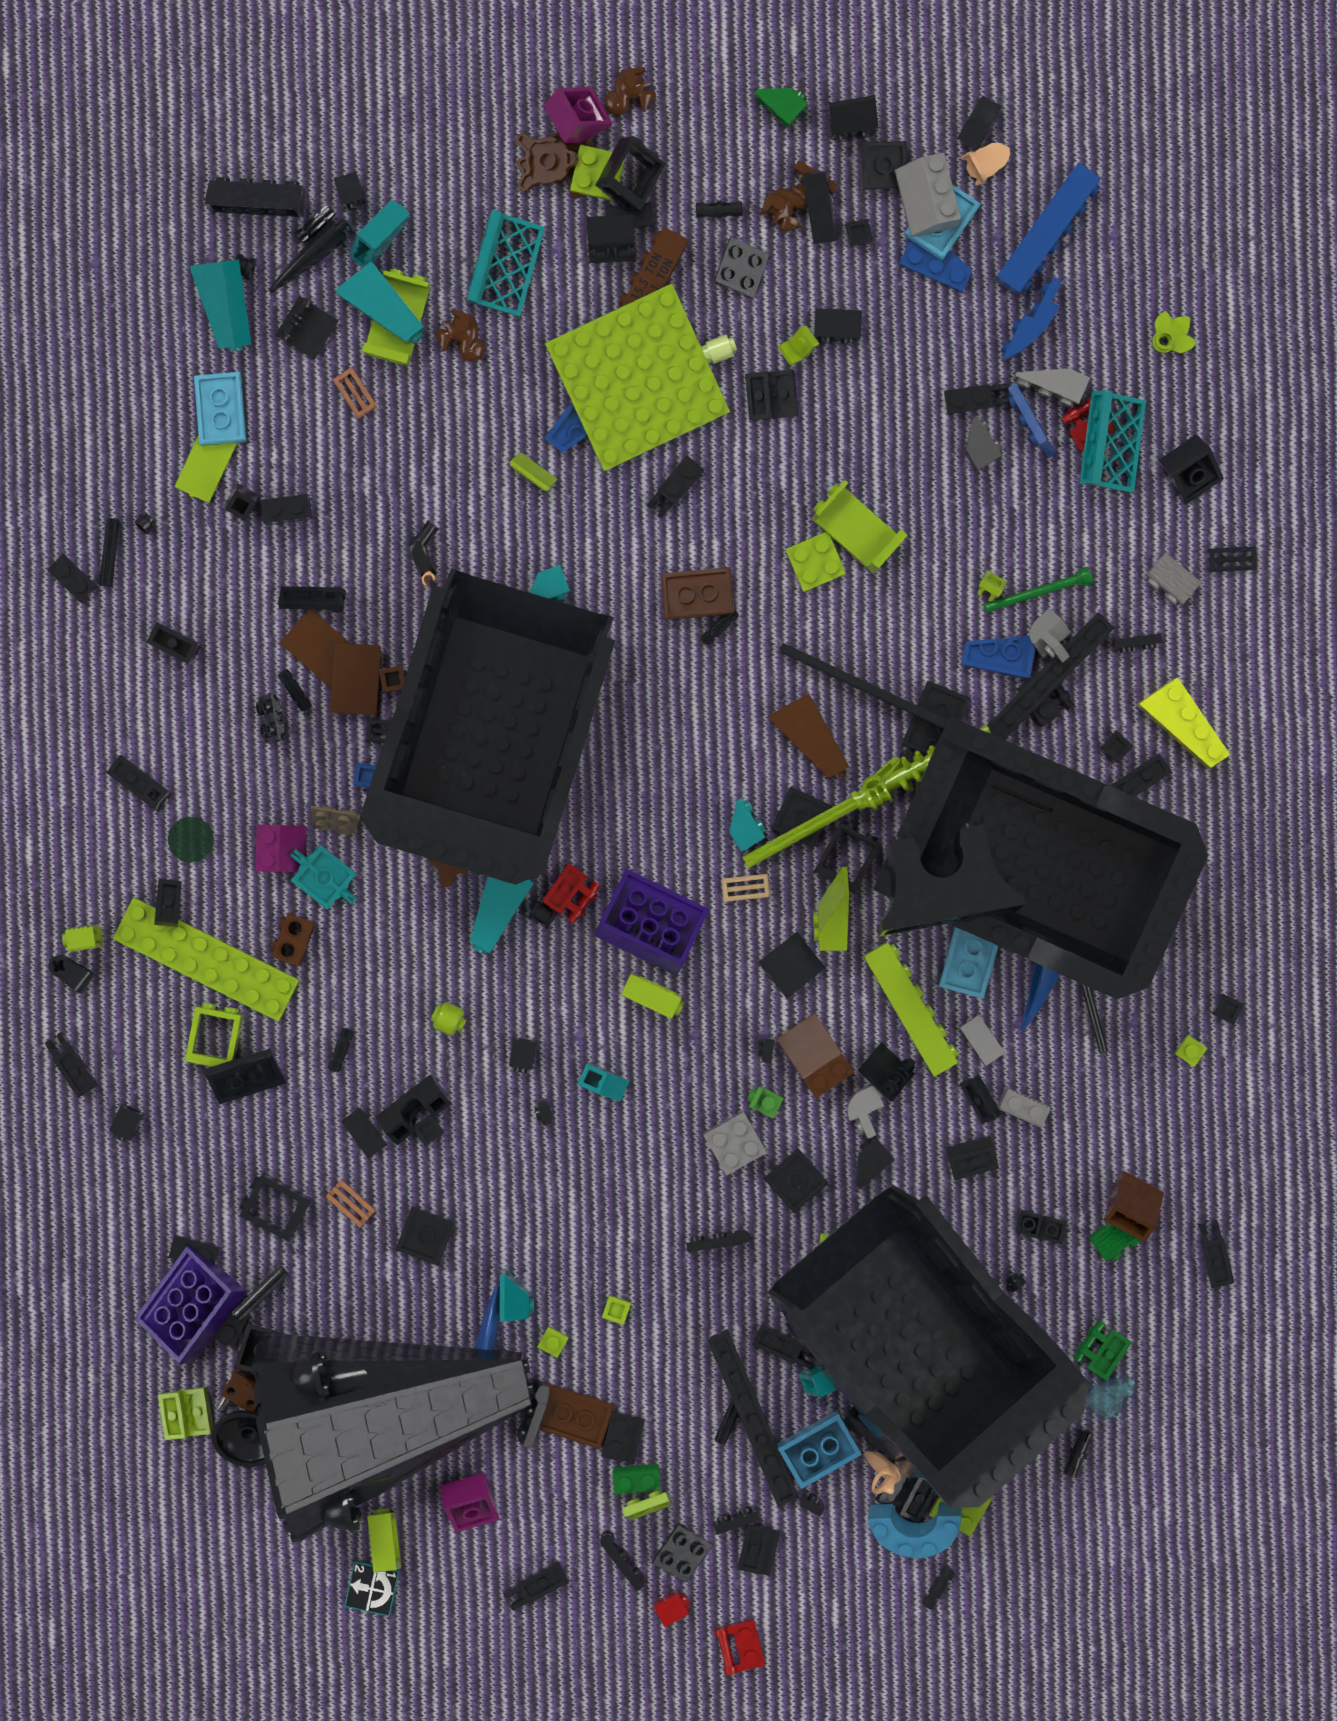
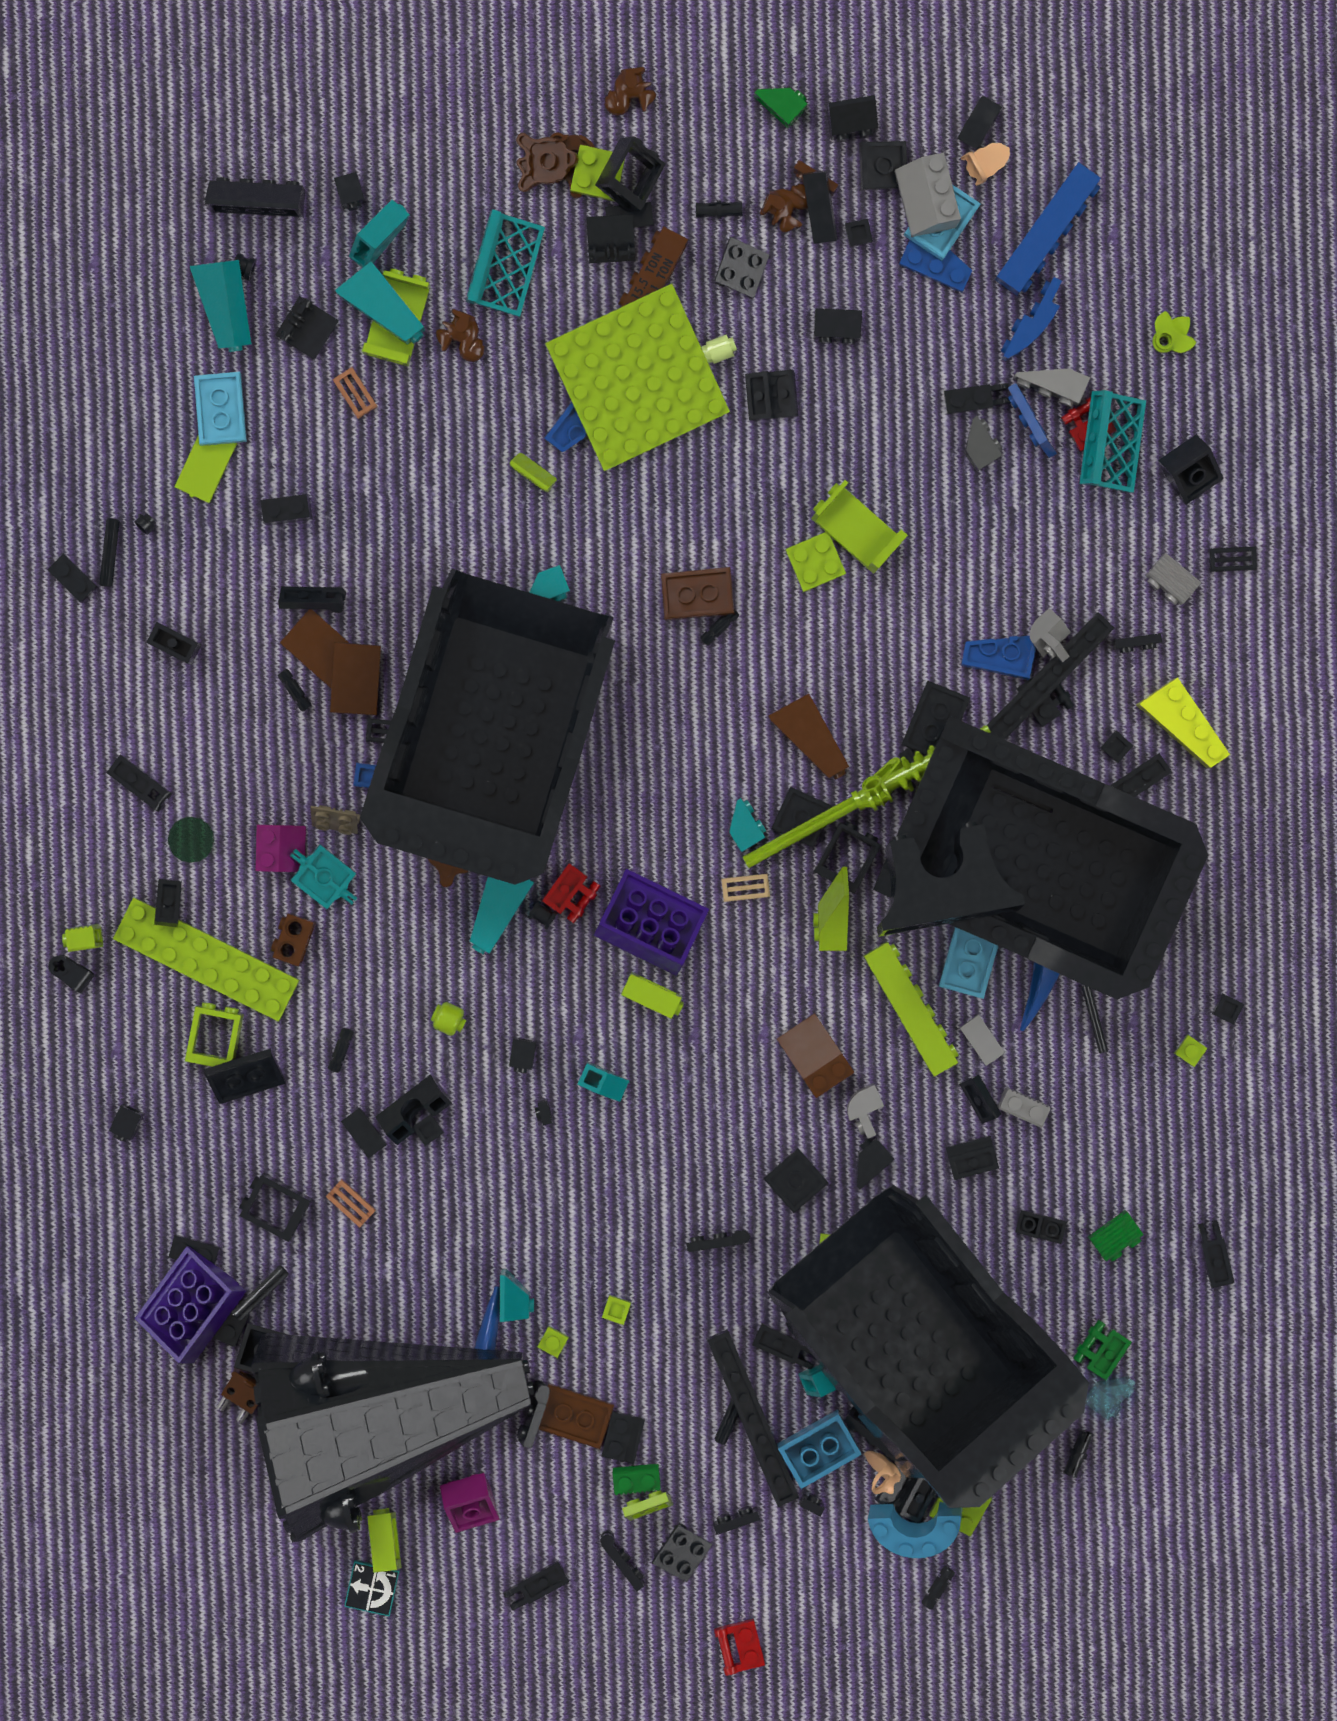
black hinge [45,1032,98,1098] -> none
lime slope [158,1387,214,1440] -> none
black dish [212,1410,266,1467] -> none
black brick [224,483,257,521] -> none
black hinge [256,693,286,743] -> none
black piece [269,218,350,293] -> none
black axle [295,205,335,244] -> none
reddish brown brick [379,666,406,693] -> none
black plate [395,1206,455,1266] -> none
black arm [408,520,439,589] -> none
magenta slope [544,87,613,143] -> none
black hinge [647,455,705,519] -> none
red brick [654,1589,691,1627] -> none
light grey brick [703,1110,767,1176] -> none
black plate [737,1523,780,1577] -> none
bright green bracket [747,1085,784,1118] -> none
black plate [757,1034,774,1063] -> none
black slope [758,932,825,998] -> none
lime bracket [778,326,819,366] -> none
black tile [780,643,947,729] -> none
black hinge [858,1042,915,1102] -> none
lime tile [978,570,1007,602] -> none
green piece [983,566,1093,612] -> none
black plate [1005,1272,1026,1293] -> none
reddish brown brick [1104,1170,1164,1242] -> none

